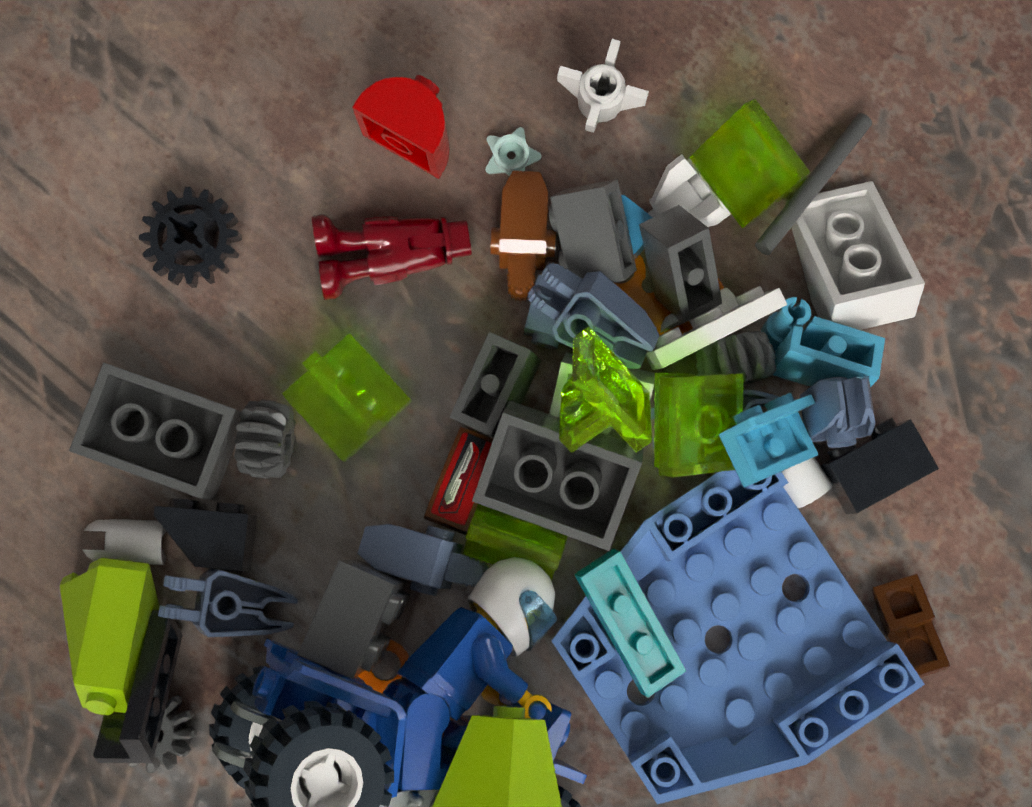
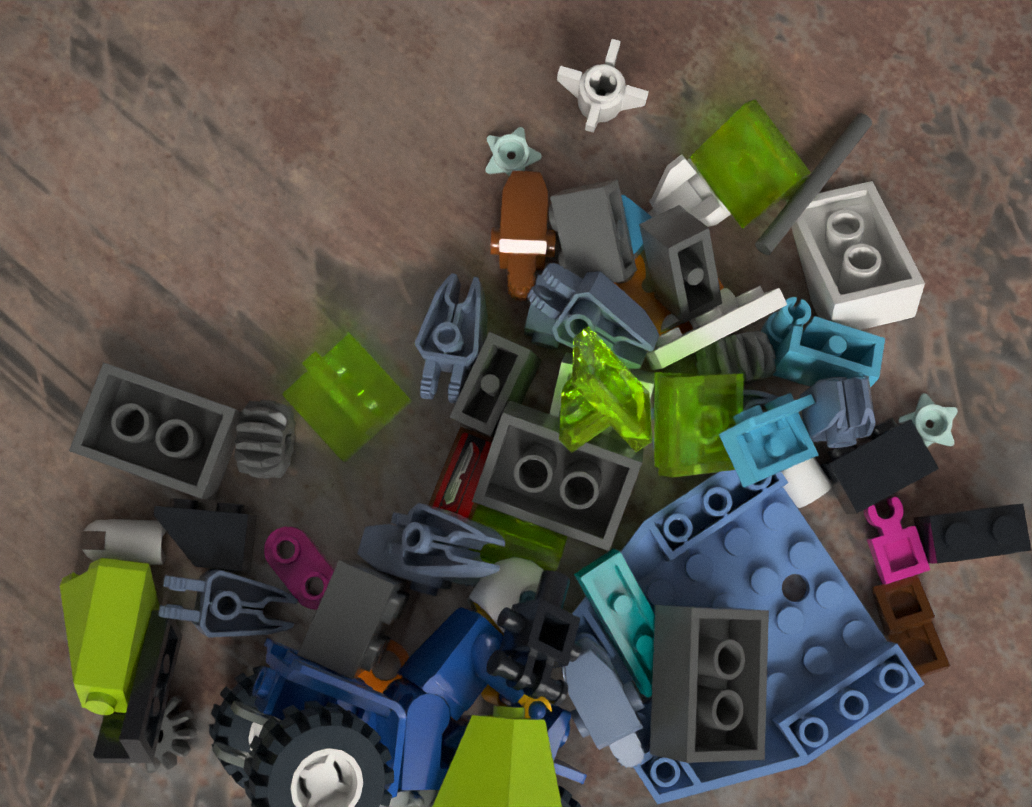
black gear [139,187,242,288] -> none
dark red piece [312,214,472,300] -> none
red brick [352,75,450,179] -> none
none -> dark pink plate [264,527,335,610]
none -> sand blue hinge [384,503,505,578]
none -> sand blue hinge [415,273,488,404]
none -> black piece [486,570,582,706]
none -> sand blue hinge [561,637,645,768]
none -> dark grey brick [650,605,769,763]
none -> dark pink plate [864,497,931,584]
none -> light aqua plate [899,393,958,447]
none -> black brick [914,503,1032,564]

